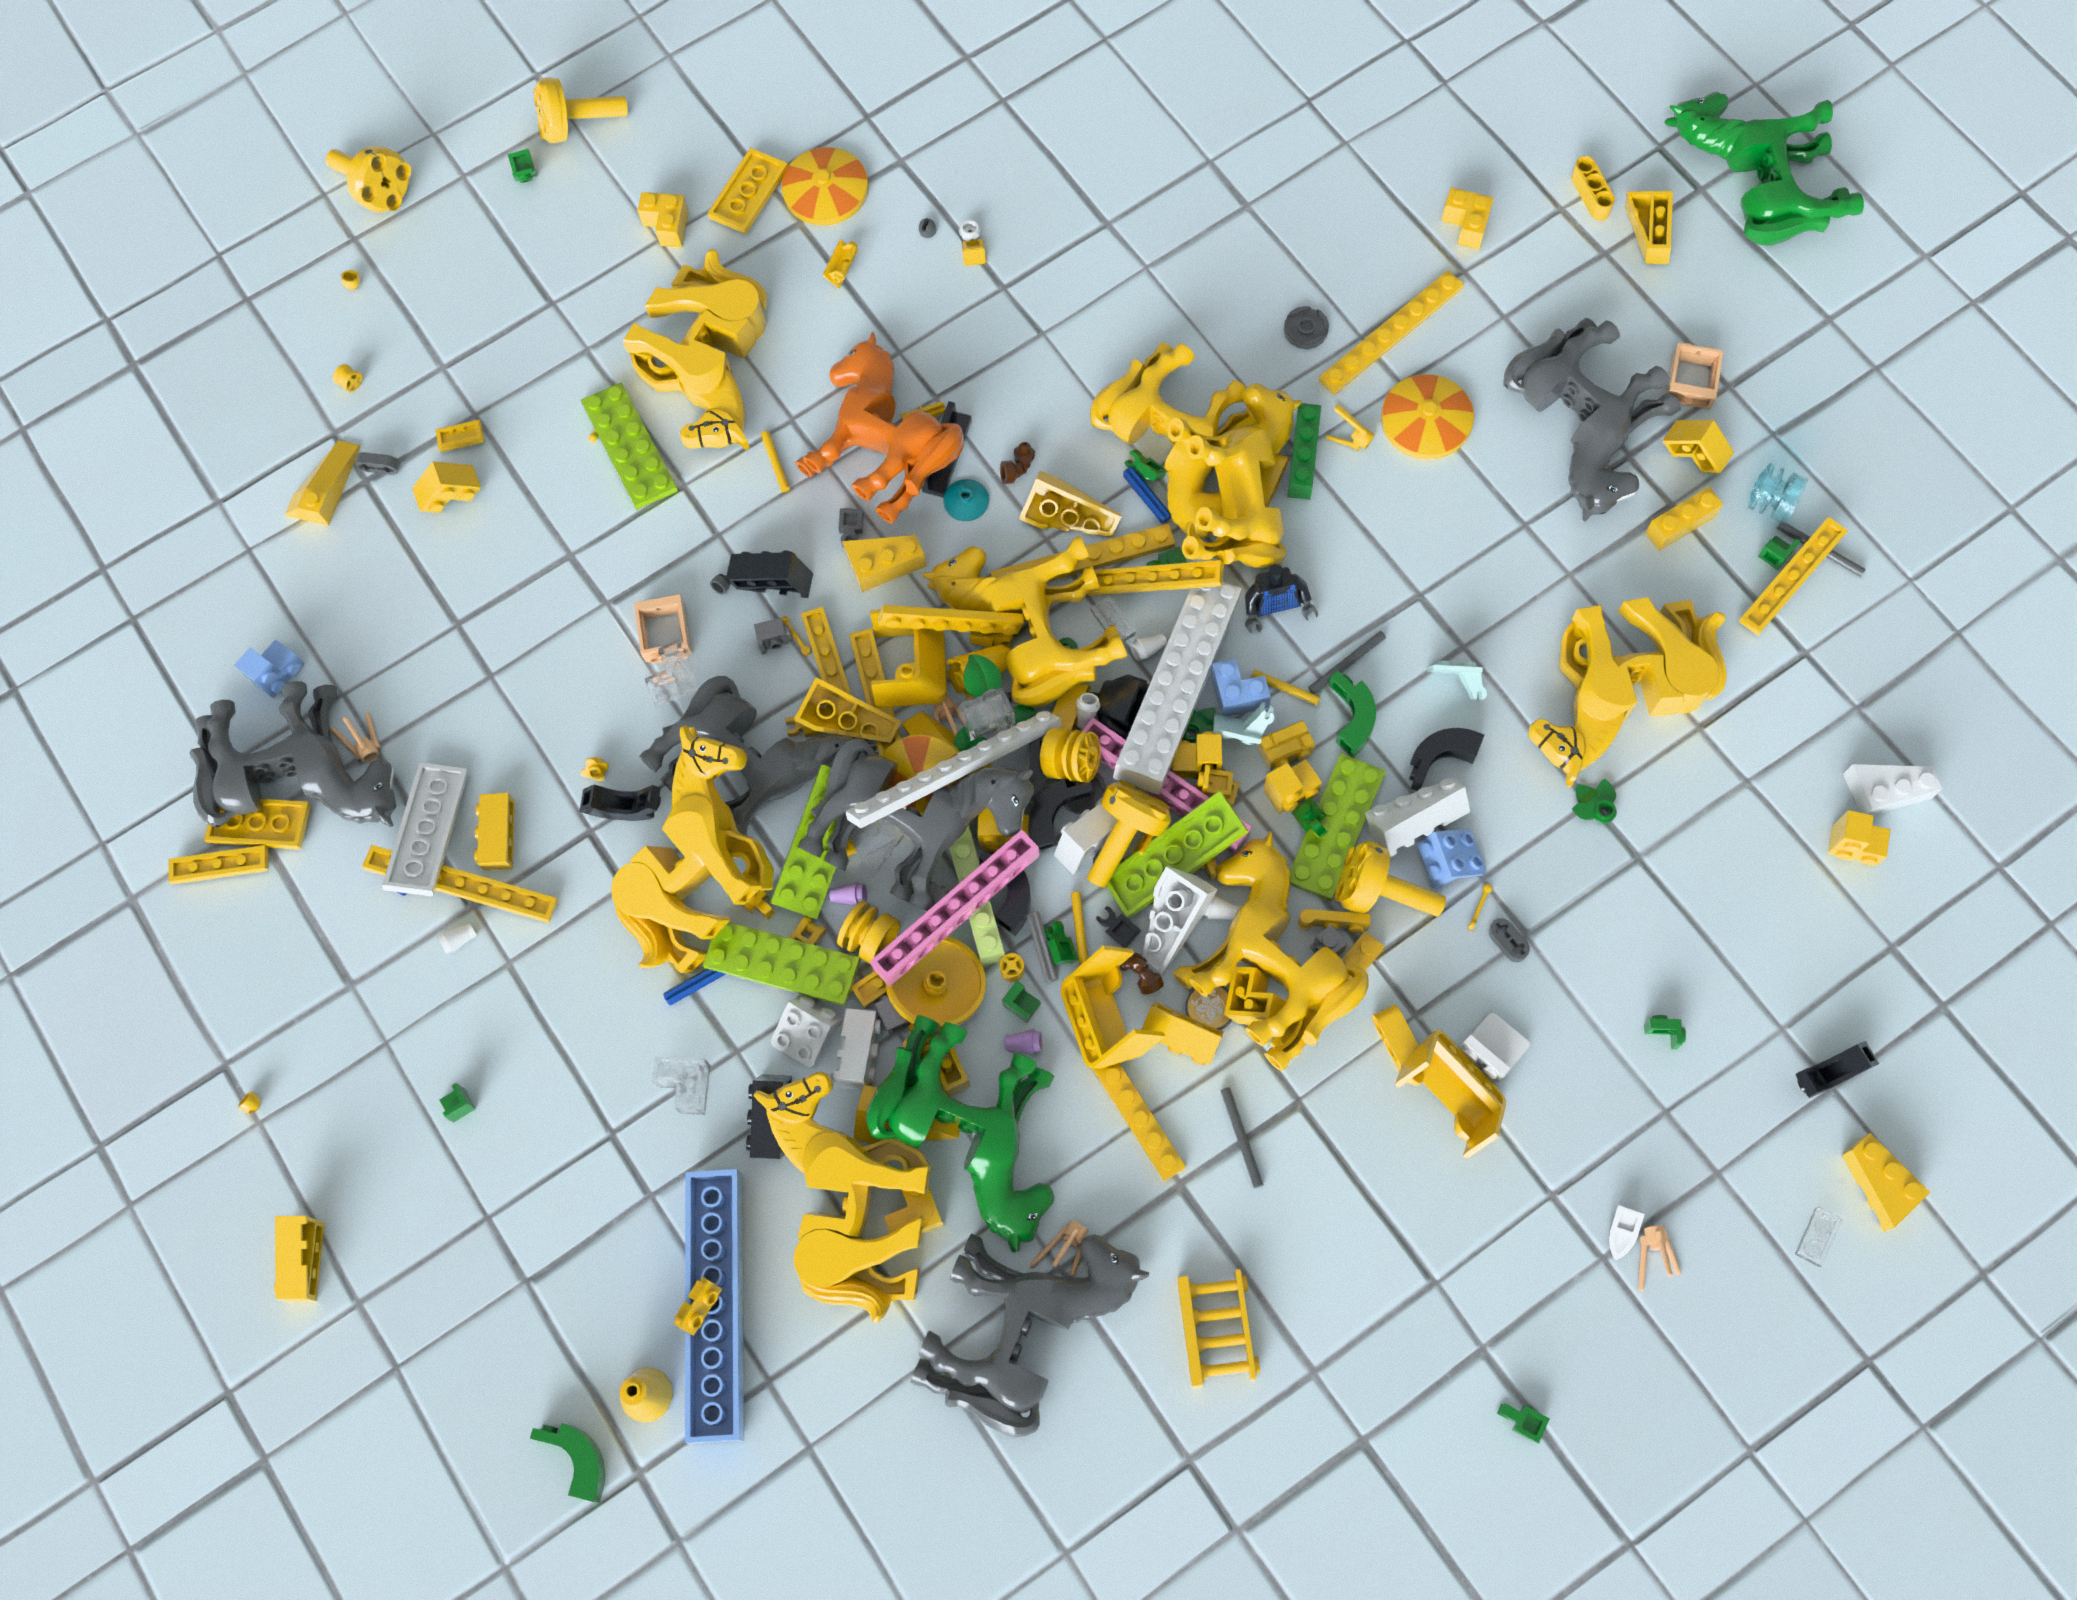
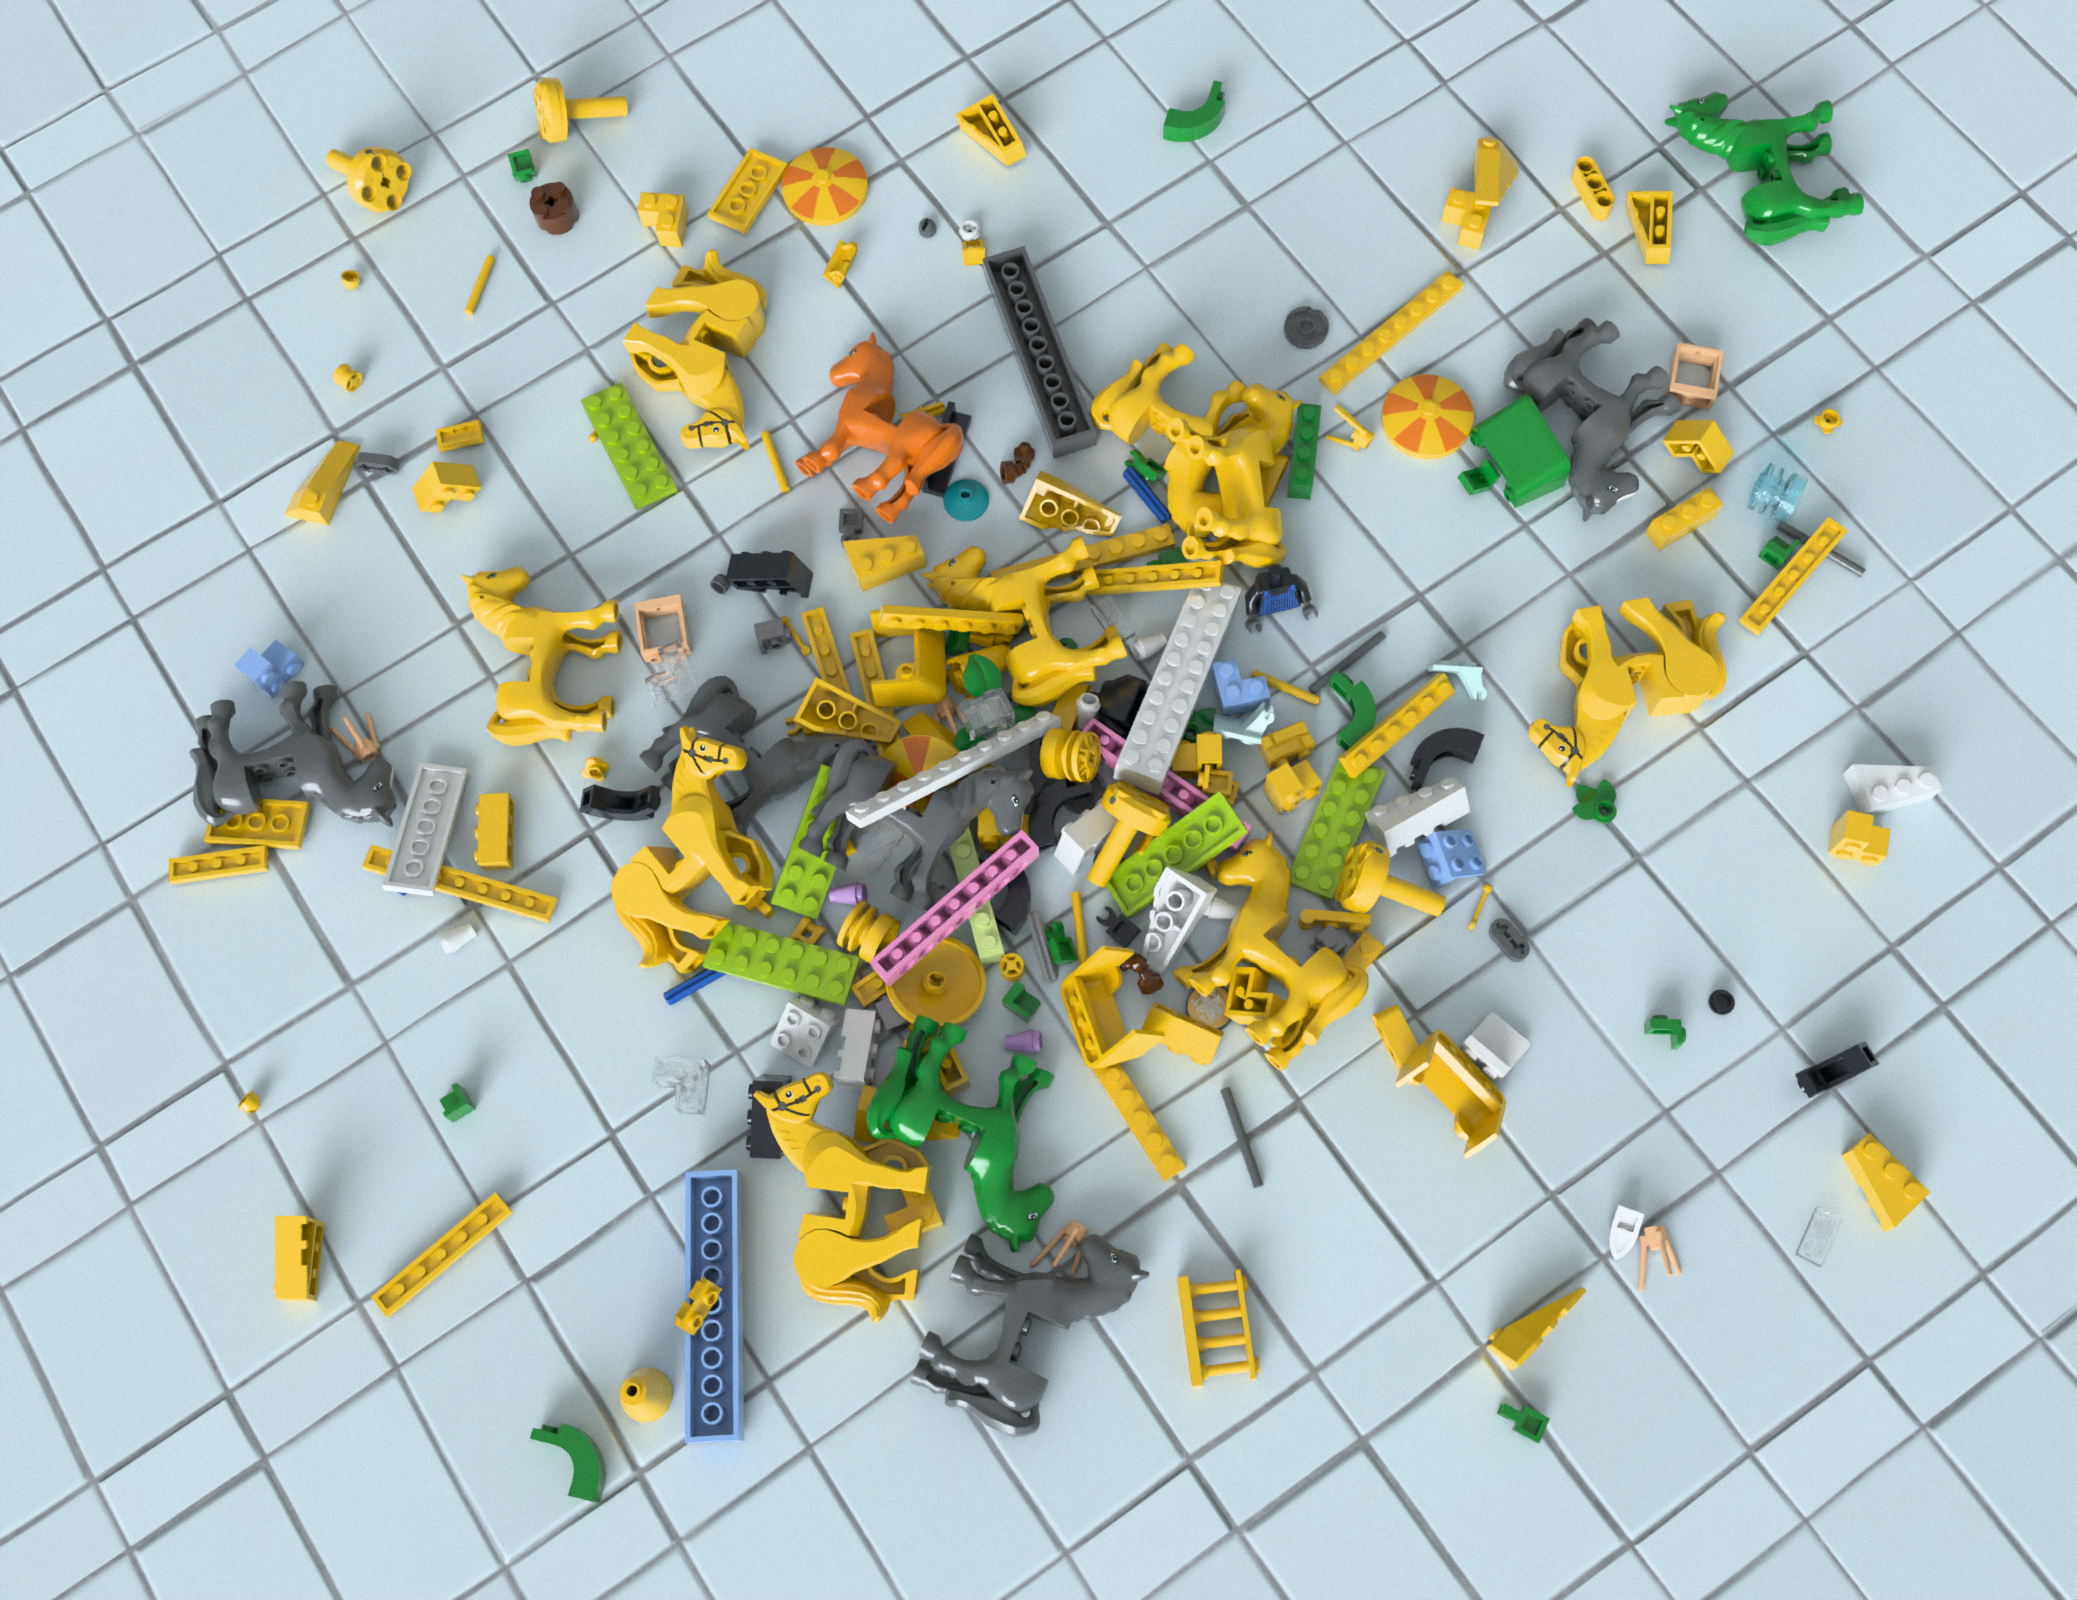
green plate [1292,797,1328,838] -> none
none -> yellow plate [371,1192,513,1318]
none -> yellow animal [460,566,622,746]
none -> yellow bar [464,255,495,315]
none -> reddish brown brick [529,182,579,235]
none -> green bracket [945,630,971,656]
none -> yellow wedge [955,93,1026,166]
none -> dark grey brick [982,246,1097,459]
none -> green arch [1163,80,1225,142]
none -> yellow plate [1339,673,1455,778]
none -> green bracket [1457,459,1501,495]
none -> green windscreen [1469,394,1571,508]
none -> yellow wedge [1473,137,1519,206]
none -> yellow wedge [1486,1287,1586,1370]
none -> black plate [1708,990,1735,1015]
none -> yellow plate [1813,409,1842,434]

